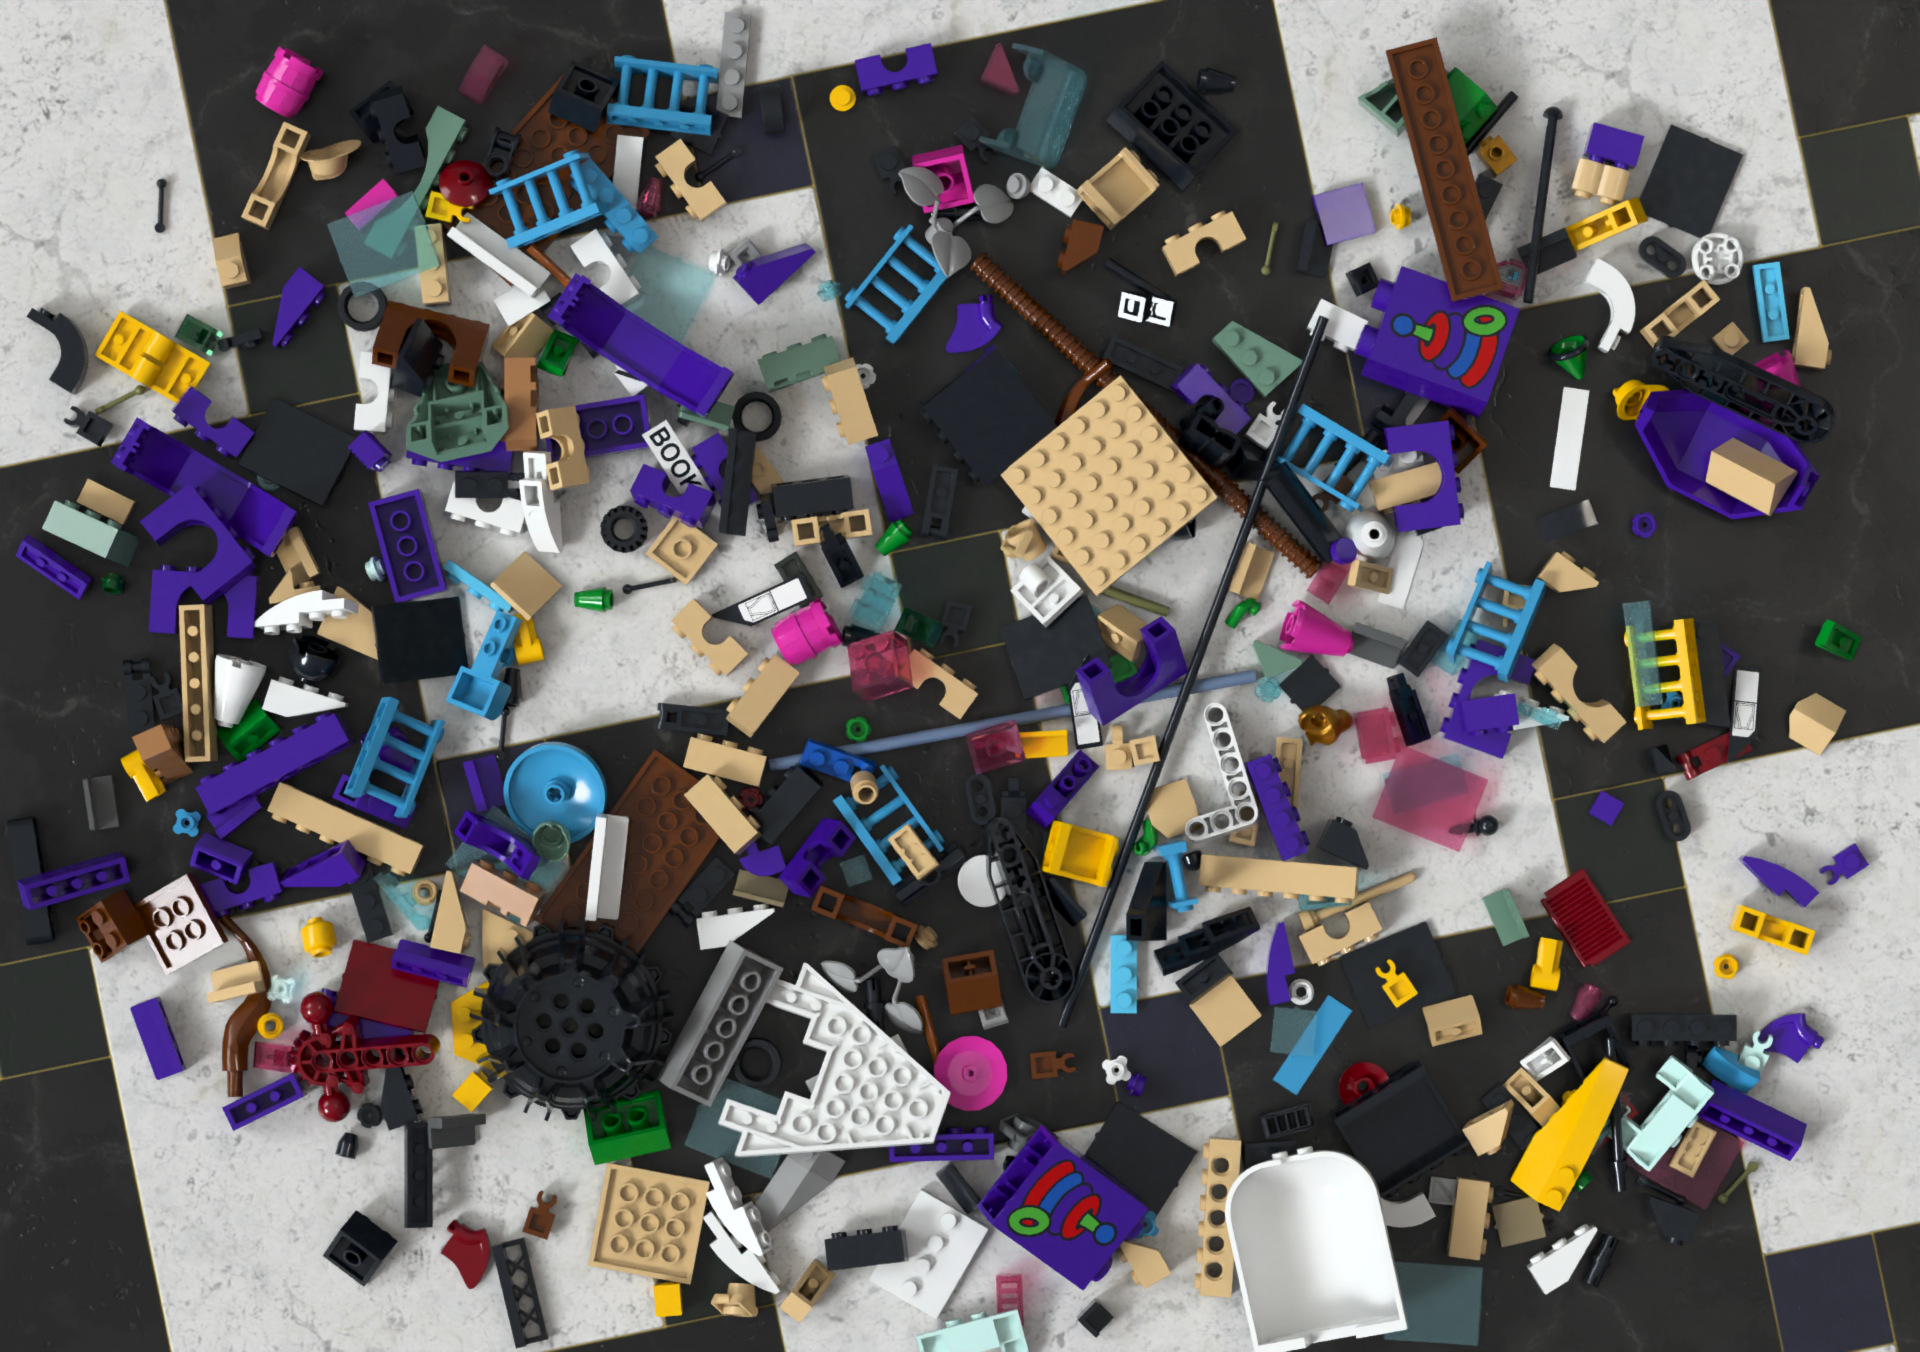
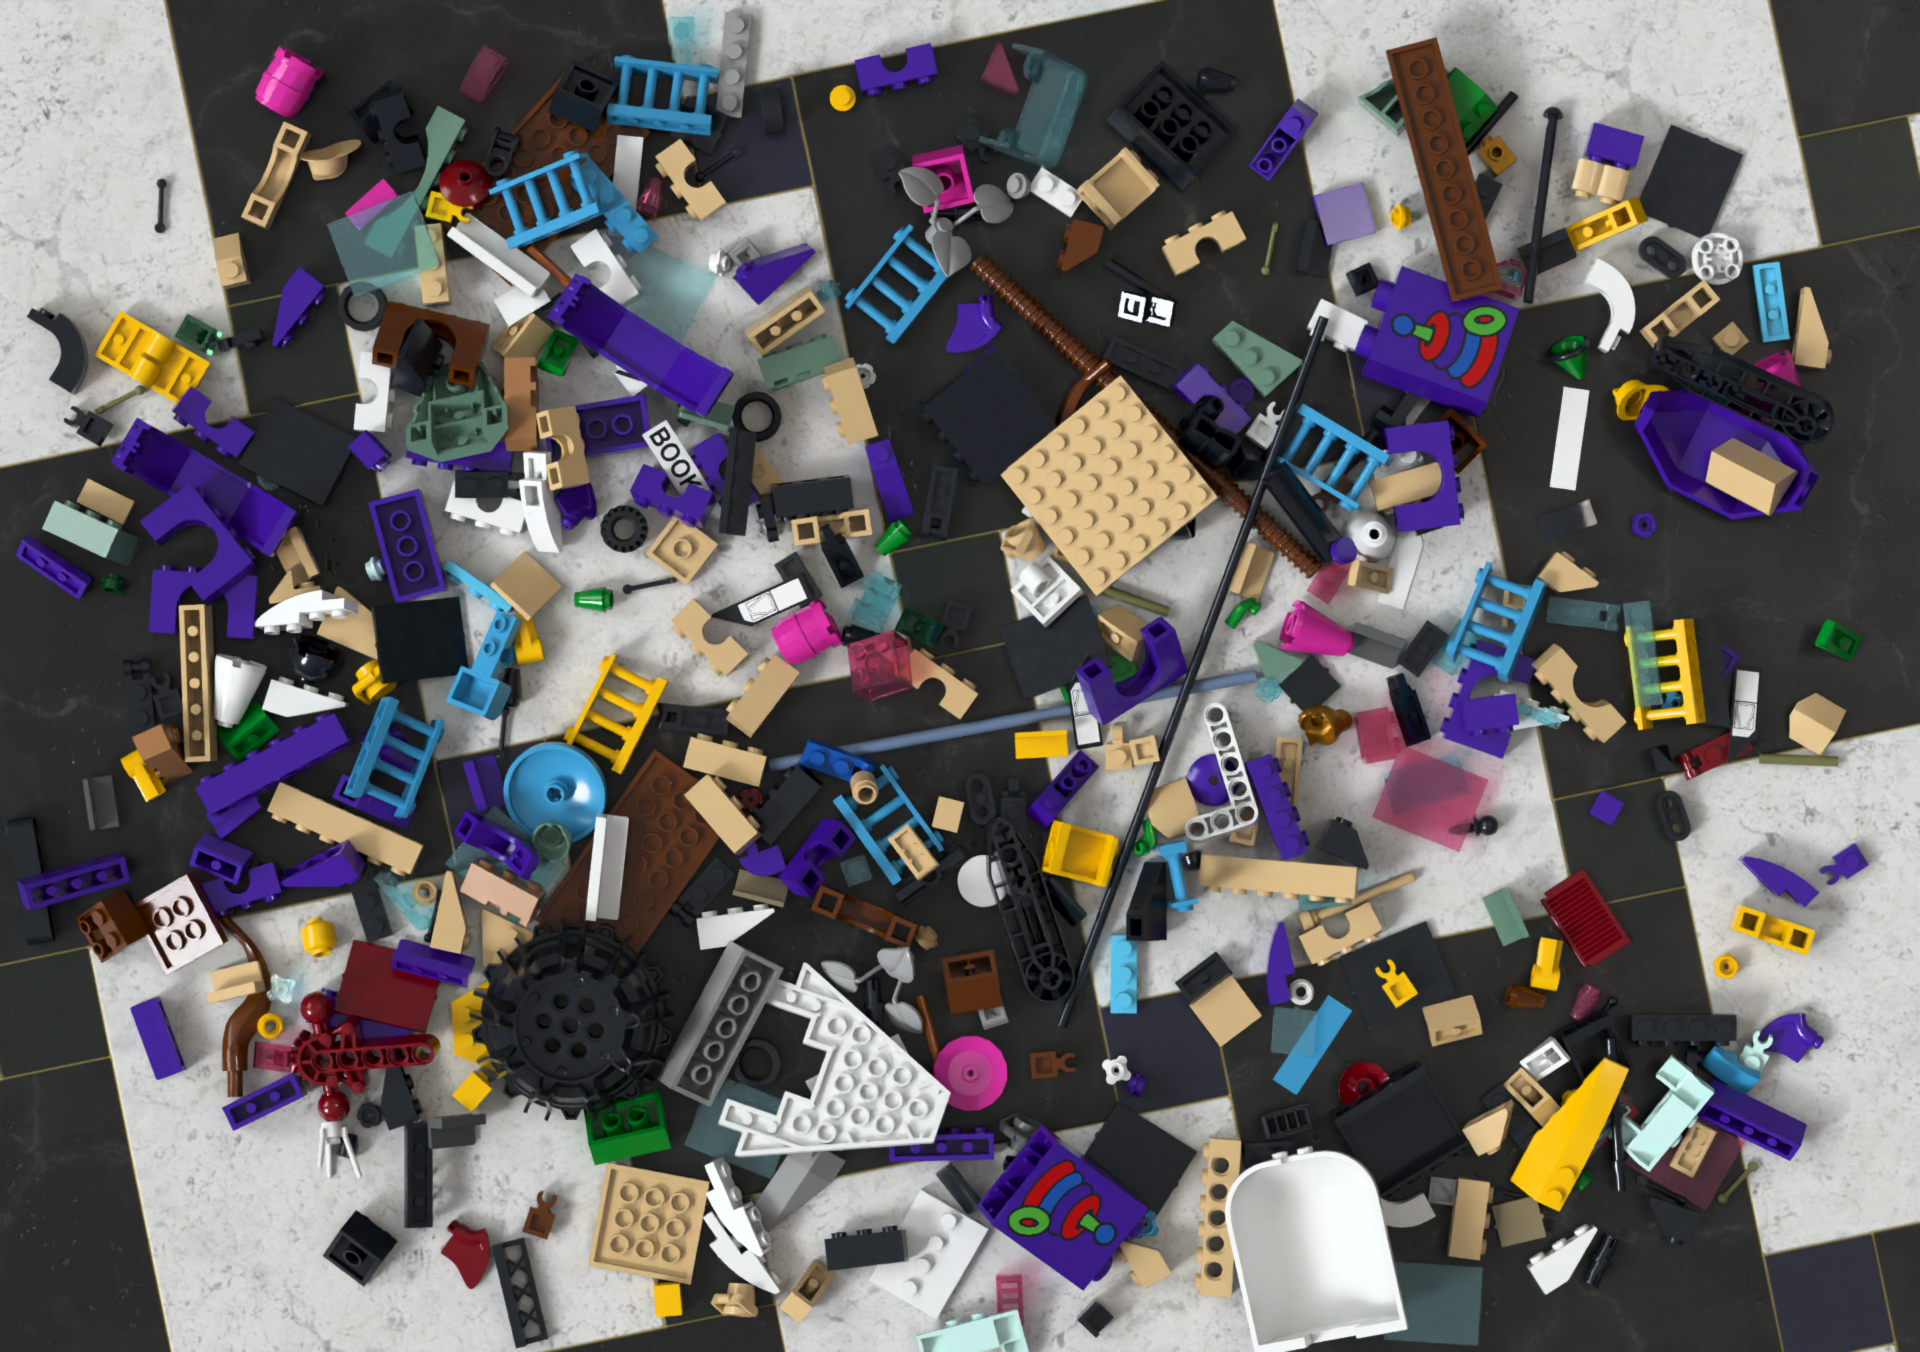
dark azure plate [173,809,201,837] -> none
green plate [846,717,871,742] -> none
clear pink slope [965,720,1026,775] -> none
black slope [1154,906,1260,976] -> none
none -> white plant [317,1121,362,1178]
none -> yellow piece [352,660,398,705]
none -> dark purple arm [553,483,597,530]
none -> yellow fence [563,653,669,774]
none -> clear light blue plate [668,17,695,62]
none -> tan brick [744,285,825,356]
none -> tan panel [932,796,964,833]
none -> dark purple dish [1187,754,1239,806]
none -> dark purple slope [1249,98,1319,181]
none -> clear light blue plate [1545,597,1621,631]
none -> olive bar [1759,753,1838,767]

